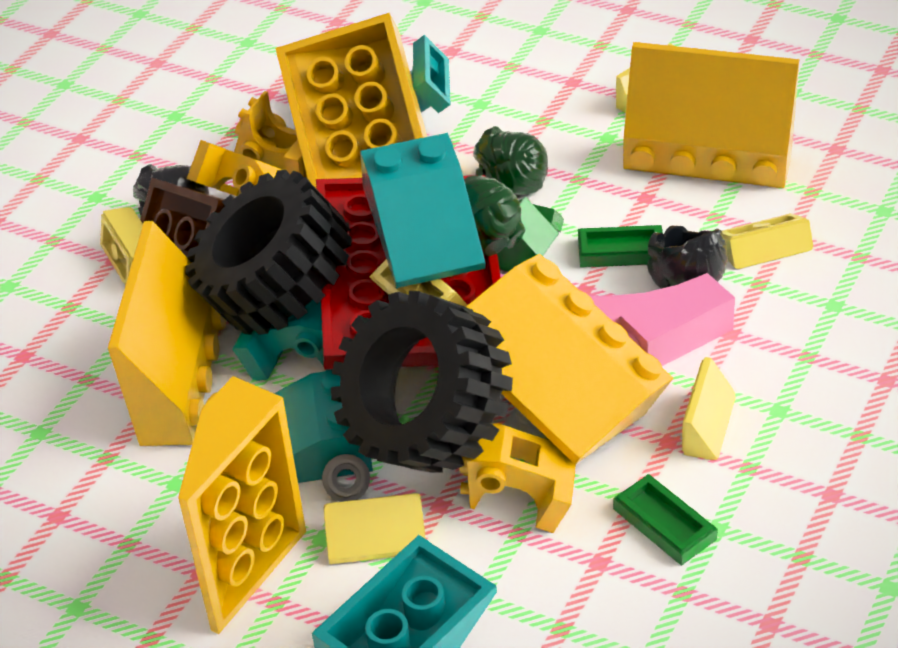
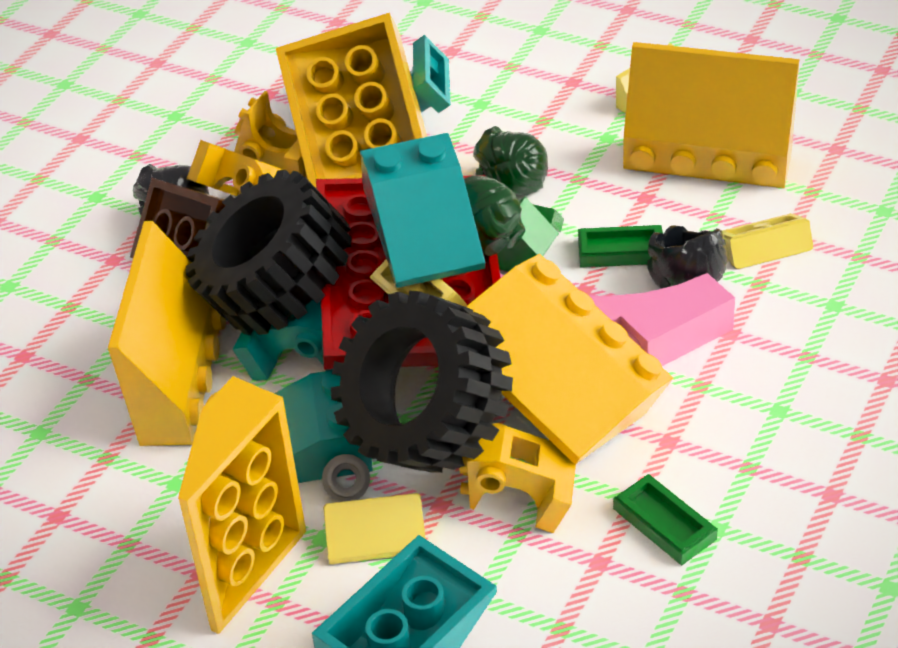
light yellow slope [100,207,143,285] -> none
light yellow slope [682,357,736,460] -> none

